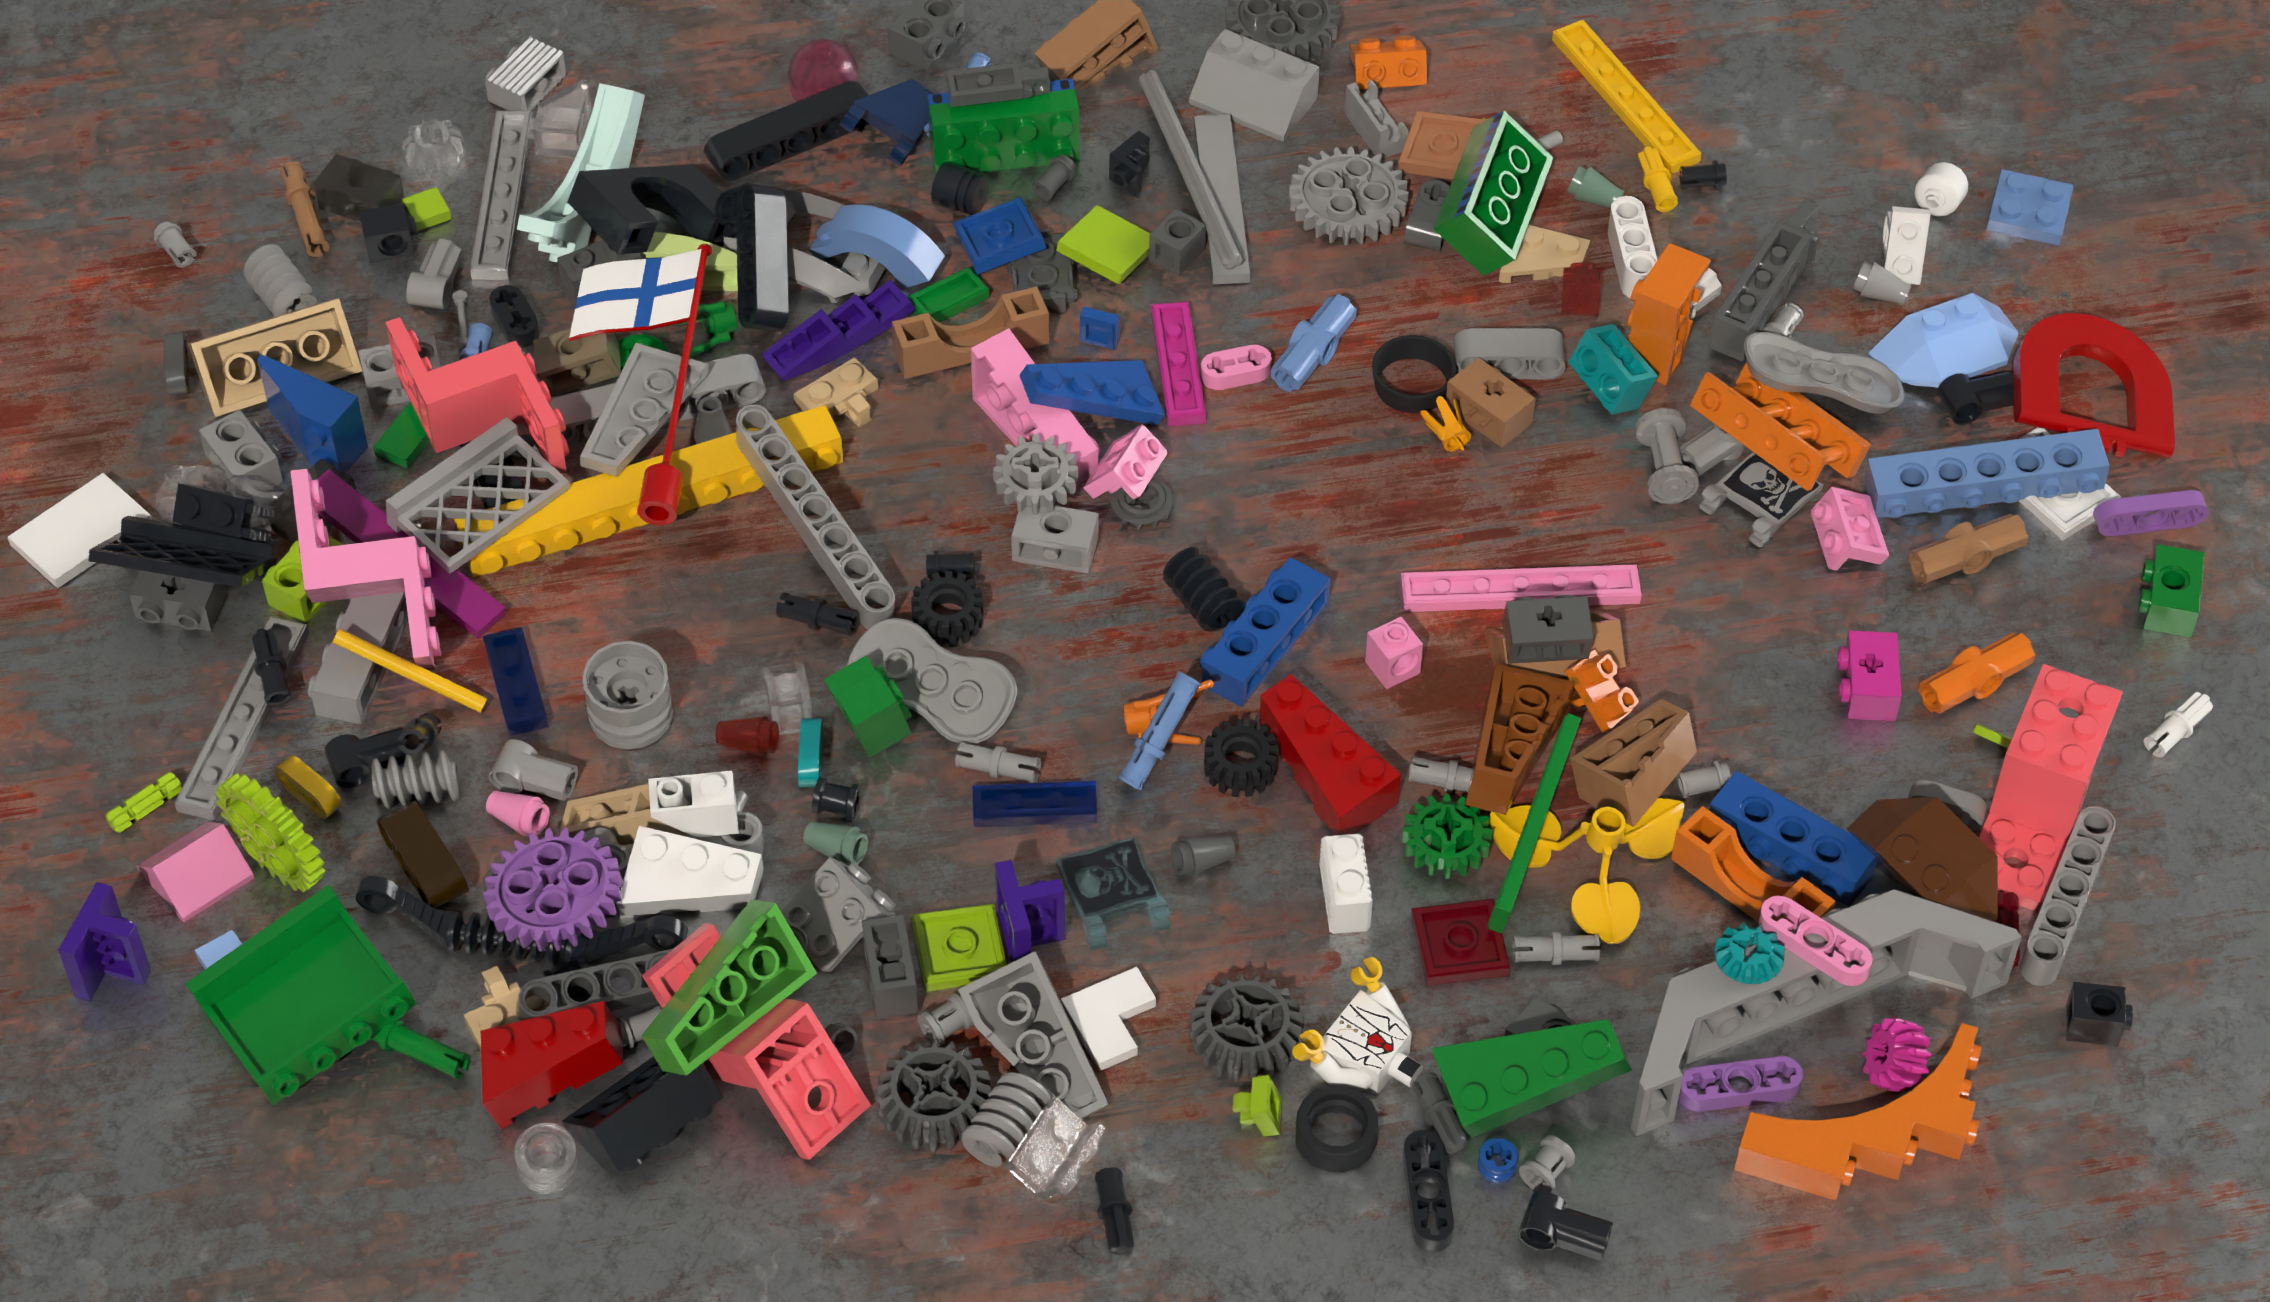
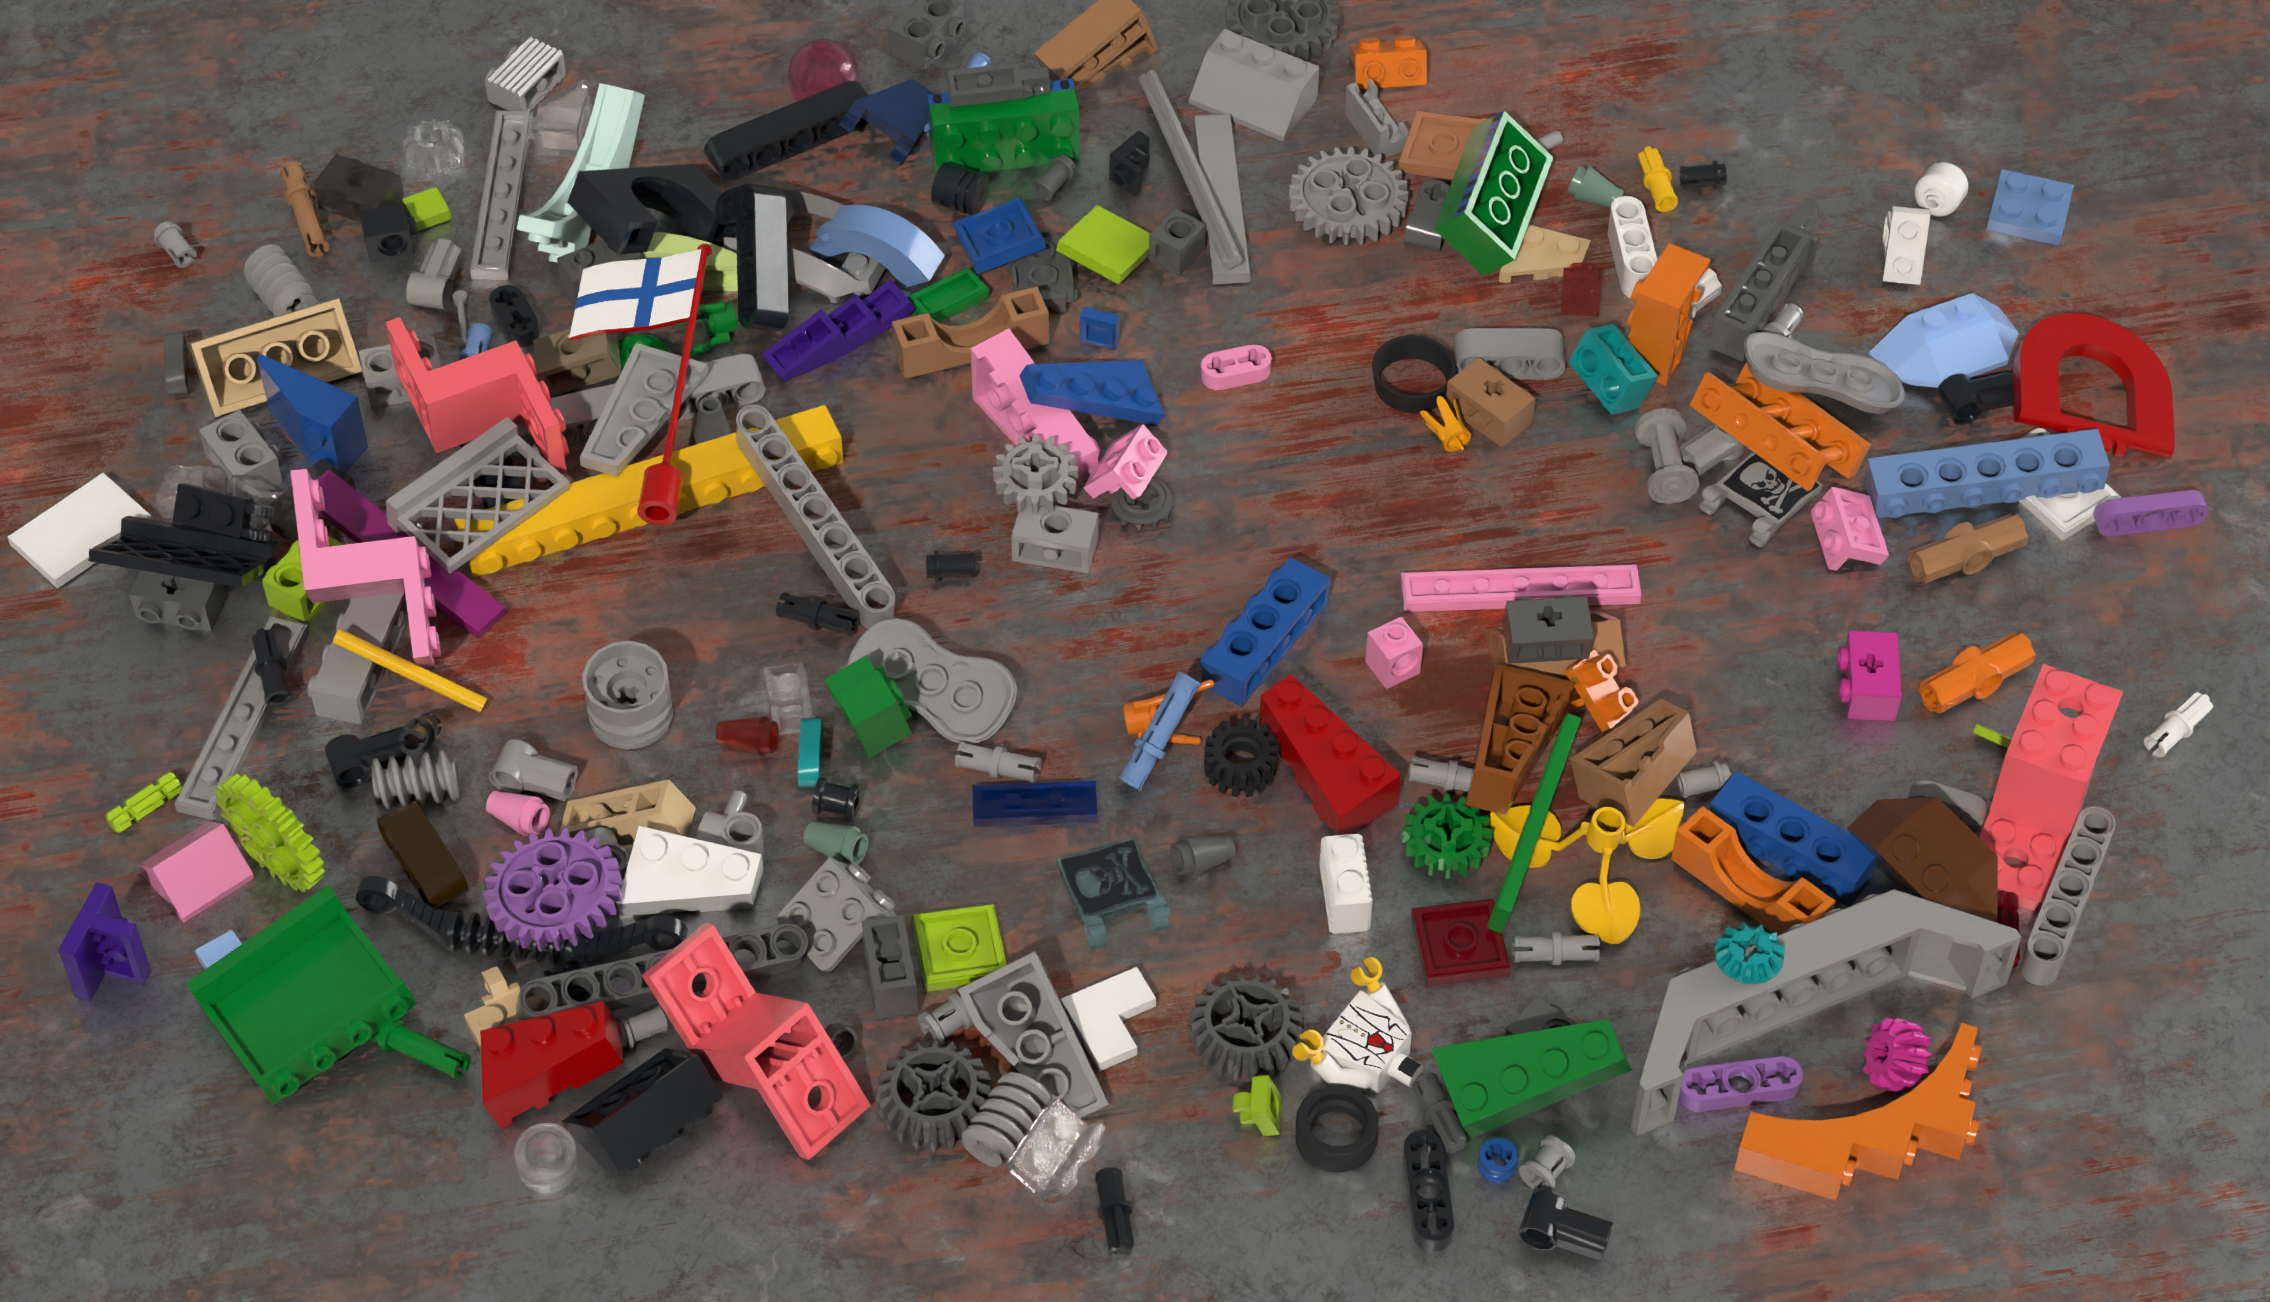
yellow beam [274,755,342,819] -> none
green tile [373,402,430,469] -> none
clear blue tile [483,627,549,737] -> none
bright green wedge [641,899,817,1076] -> none
white slope [648,770,739,838] -> none
tan hinge [794,357,878,428] -> none
black tyre [911,571,984,647] -> none
dark purple bracket [995,860,1065,963] -> none
dark pink tile [1151,302,1206,426] -> none
black piece [1163,546,1246,632] -> none
medium blue piece [1271,294,1357,393] -> none
yellow tile [1552,19,1702,174] -> none
bright pink beam [1759,896,1872,986] -> none
light grey cone [1852,261,1911,306] -> none
black brick [2066,982,2133,1046] -> none
green brick [2138,544,2205,638] -> none

